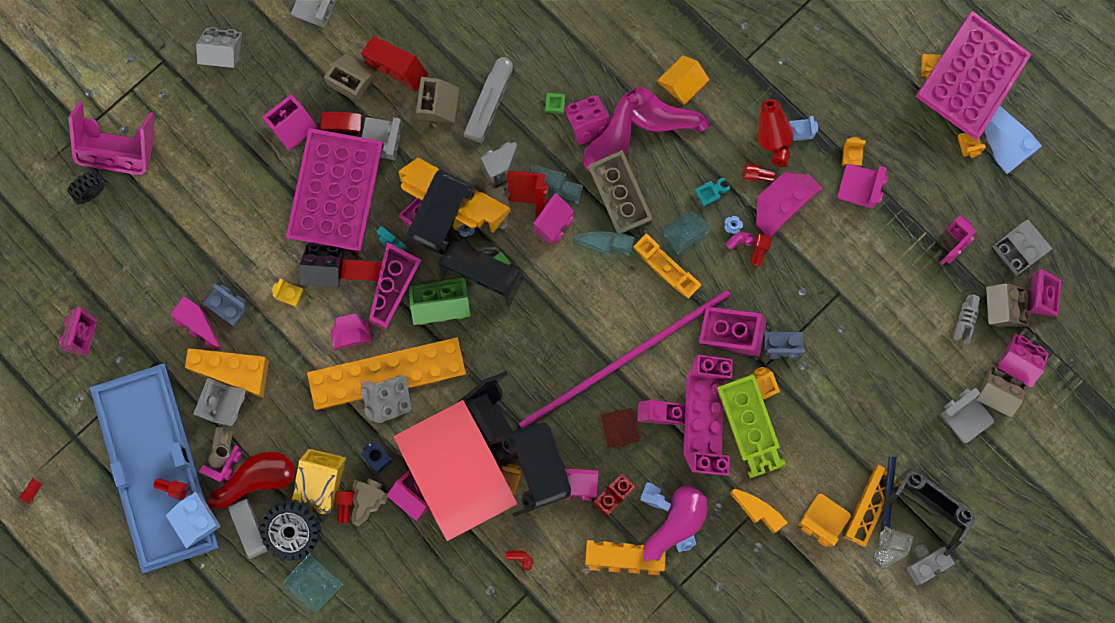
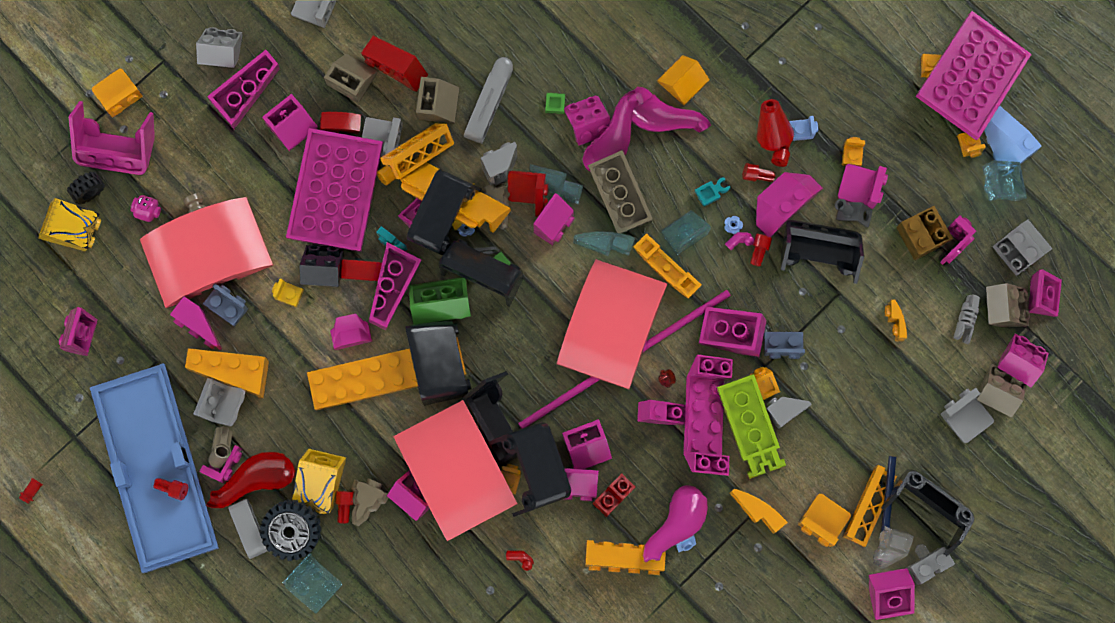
light blue slope [166,492,221,549] -> none
light grey bracket [361,375,412,423] -> none
dark blue brick [362,441,393,474] -> none
clear red piece [601,408,639,448] -> none
light blue bracket [640,482,671,511] -> none
none -> yellow slope [38,198,101,251]
none -> light orange bracket [92,69,143,118]
none -> dark pink head [131,195,161,222]
none -> coral slope [140,197,273,308]
none -> dark tan wheel [183,193,206,213]
none -> dark pink wedge [207,50,280,129]
none -> light orange piece [377,161,406,186]
none -> light orange fence [380,123,454,179]
none -> black windscreen [405,320,472,406]
none -> coral slope [557,259,668,389]
none -> dark pink slope [562,419,612,470]
none -> clear red plate [658,369,676,388]
none -> light grey slope [766,397,812,429]
none -> black windscreen [781,220,864,284]
none -> dark grey bracket [835,199,872,227]
none -> dark pink slope [869,568,915,620]
none -> light orange slope [885,300,907,341]
none -> pearl gold slope [897,206,953,260]
none -> clear light blue brick [983,160,1027,201]

